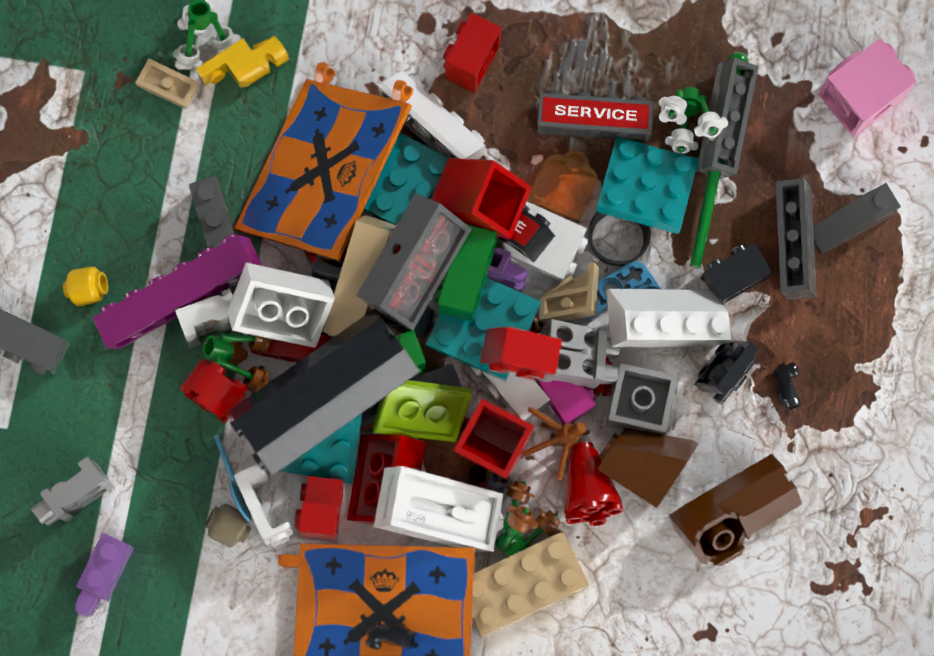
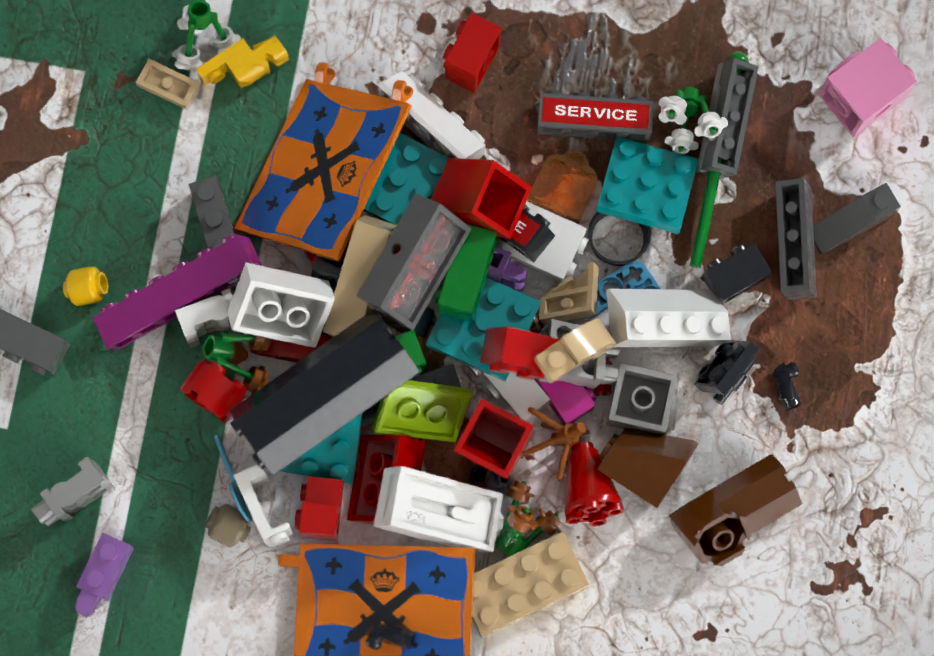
none -> tan arch [534,319,616,384]

